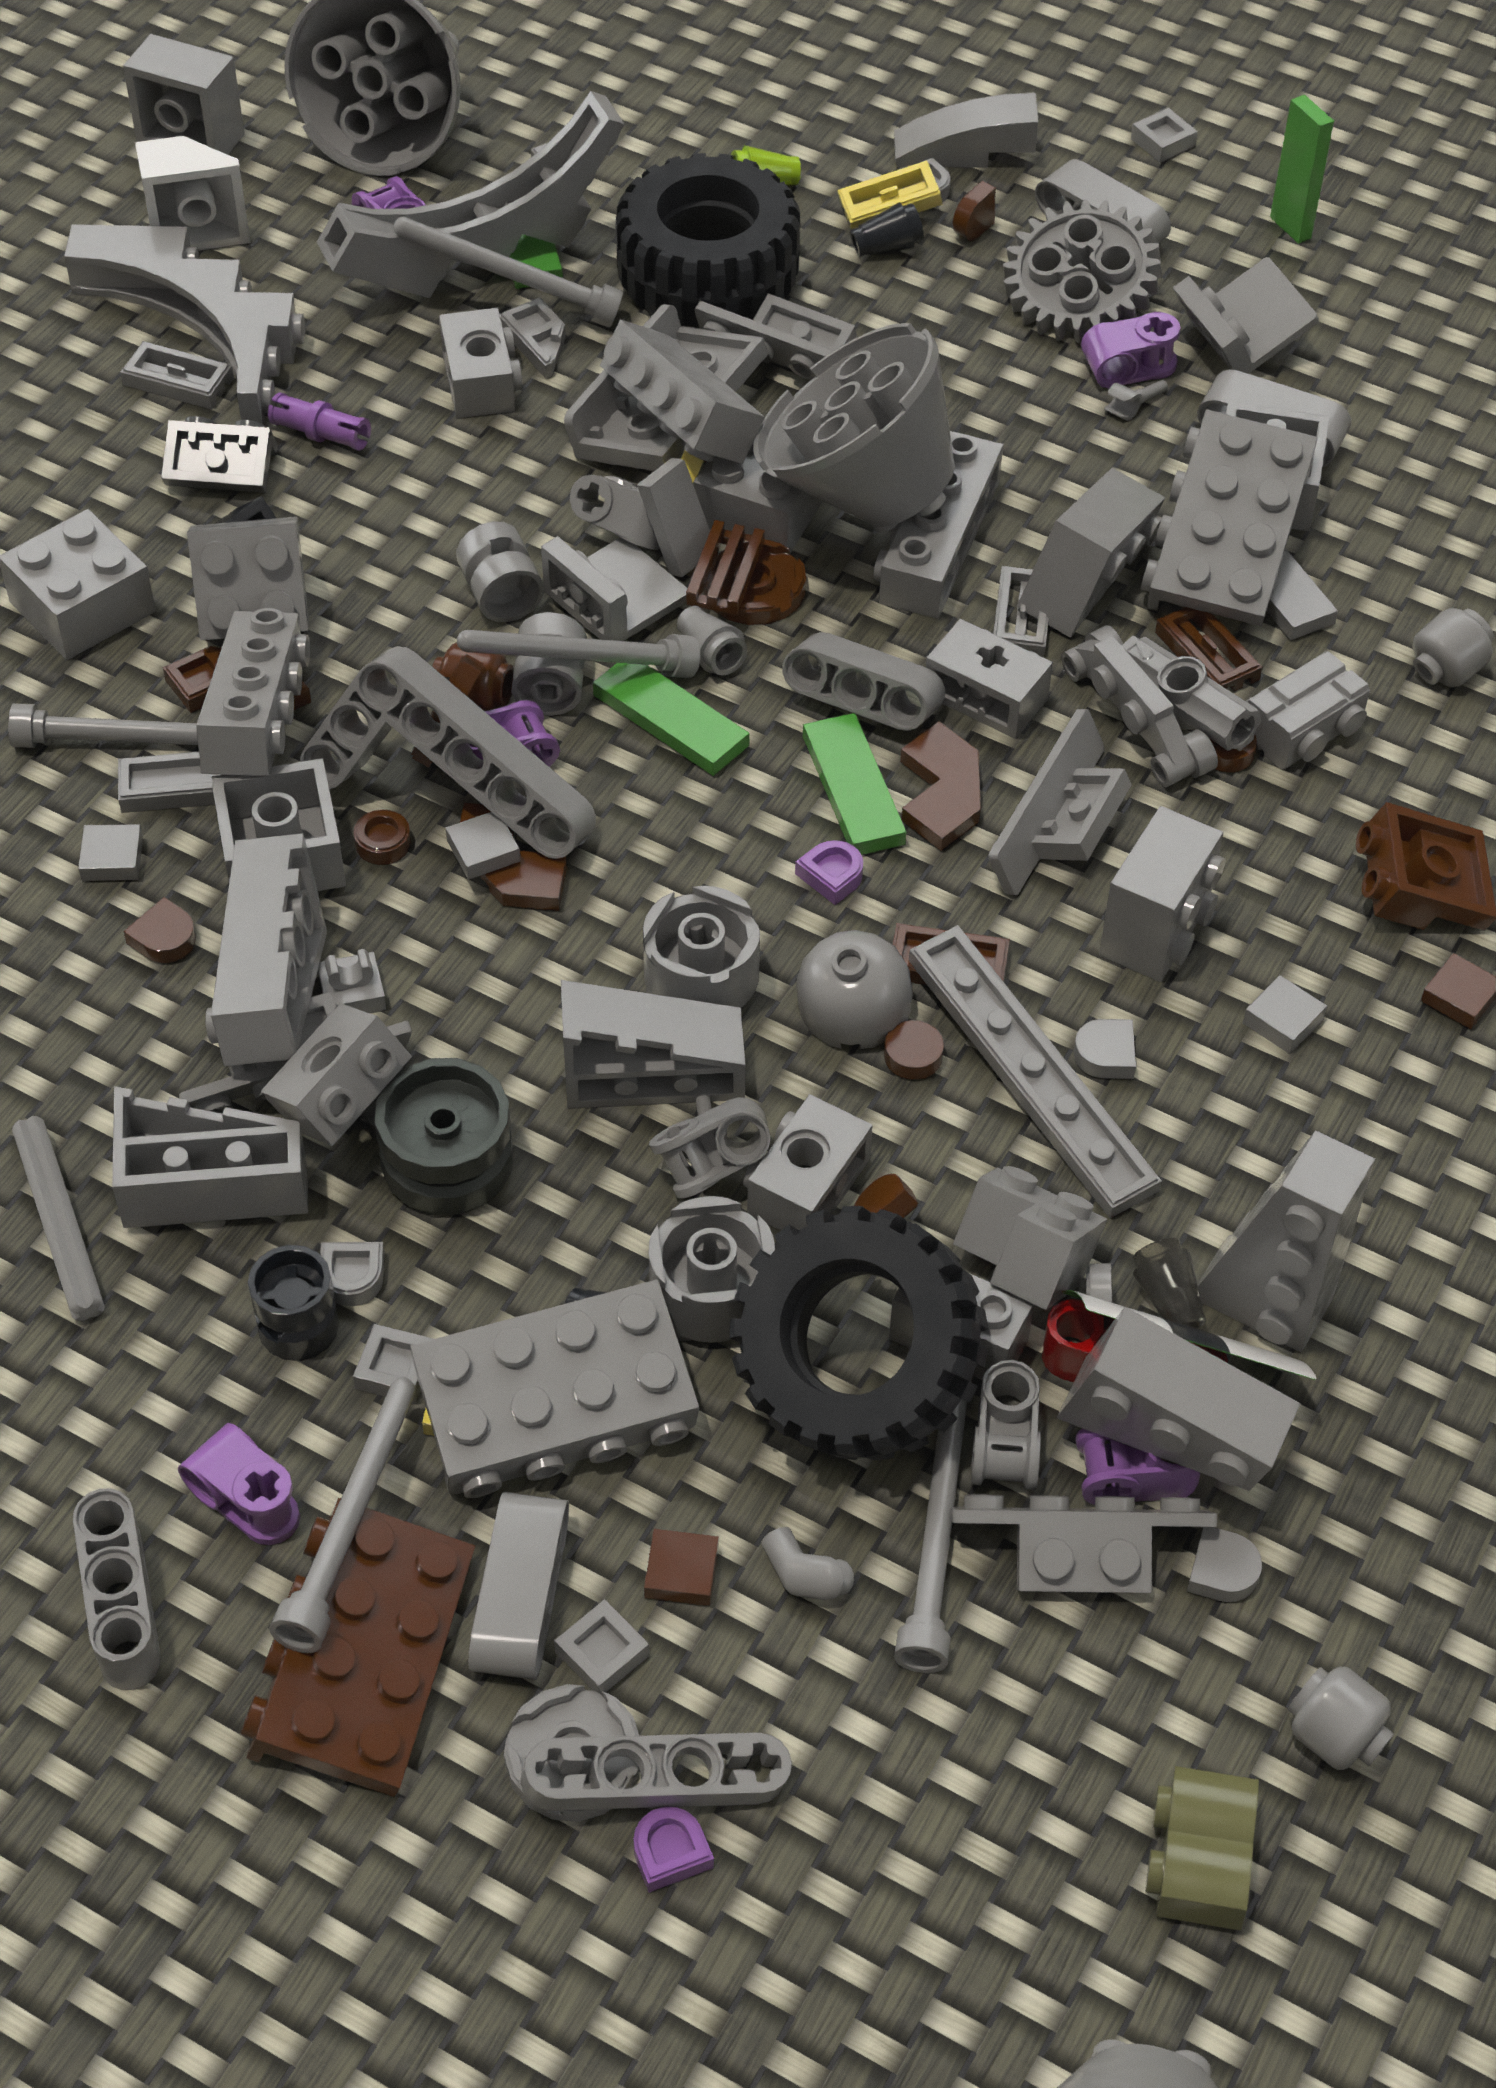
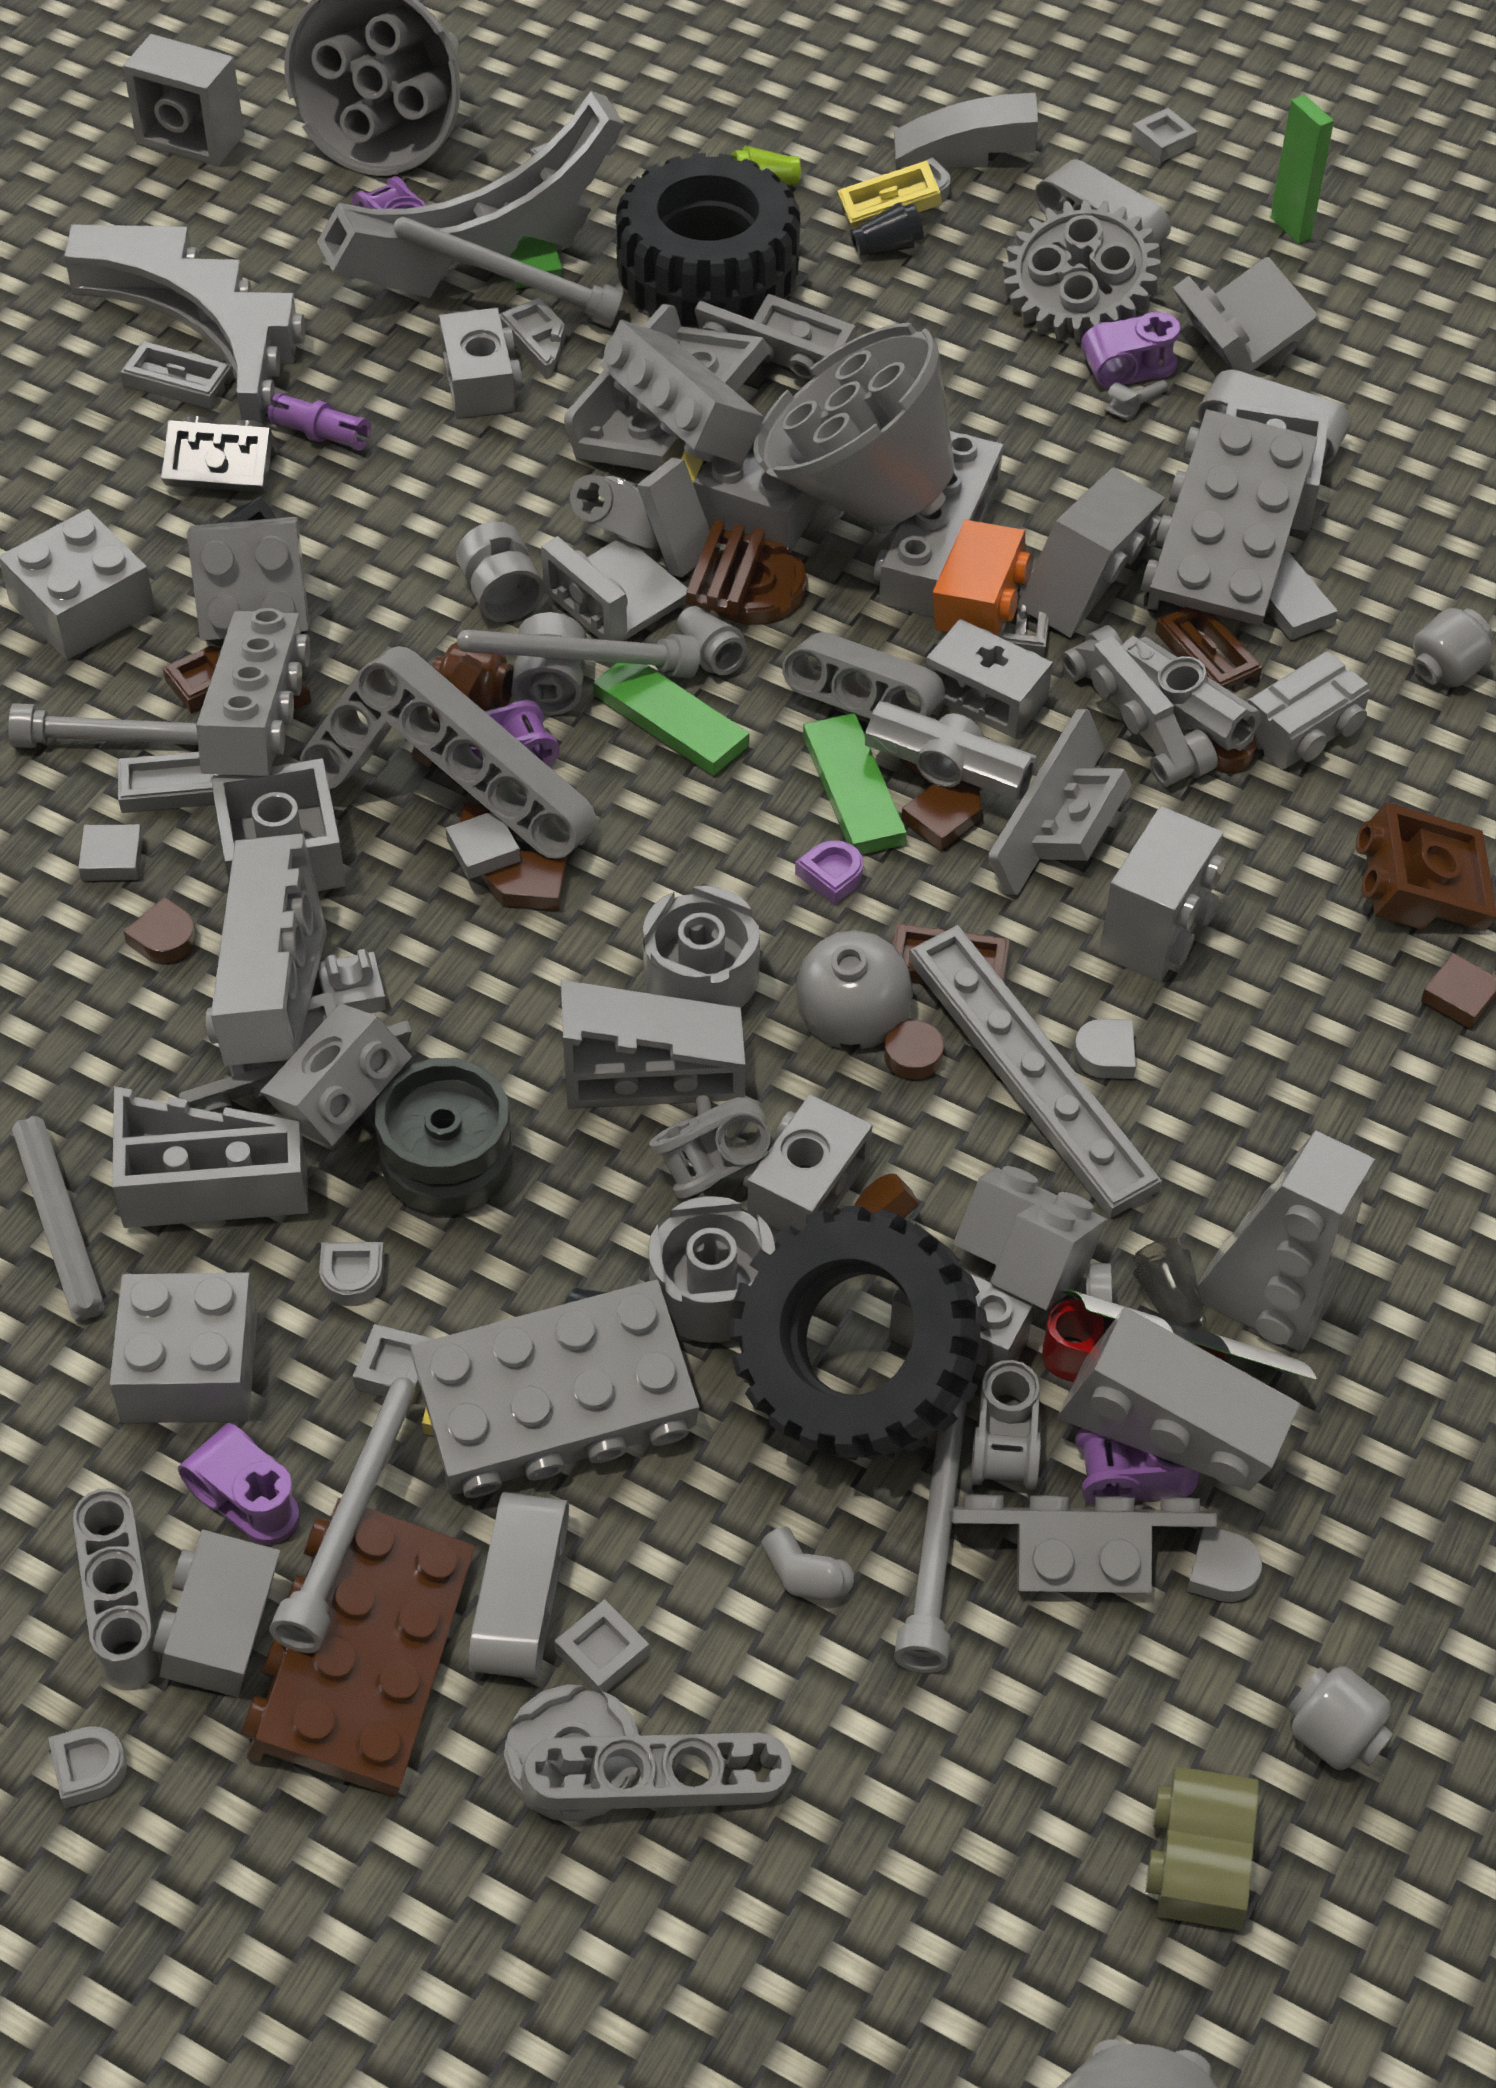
white slope [135,136,250,250] -> none
black wheel [248,1245,339,1361] -> none
reddish brown tile [353,810,411,865] -> none
medium lavender tile [634,1807,714,1892] -> none
reddish brown tile [644,1529,719,1606] -> none
reddish brown tile [953,181,996,241] -> none
light grey tile [1243,975,1327,1054] -> none
none -> light grey tile [48,1726,127,1809]
none -> light grey brick [110,1272,258,1423]
none -> light grey brick [152,1529,280,1697]
none -> light grey piece [865,701,1037,800]
none -> orange brick [933,519,1033,636]

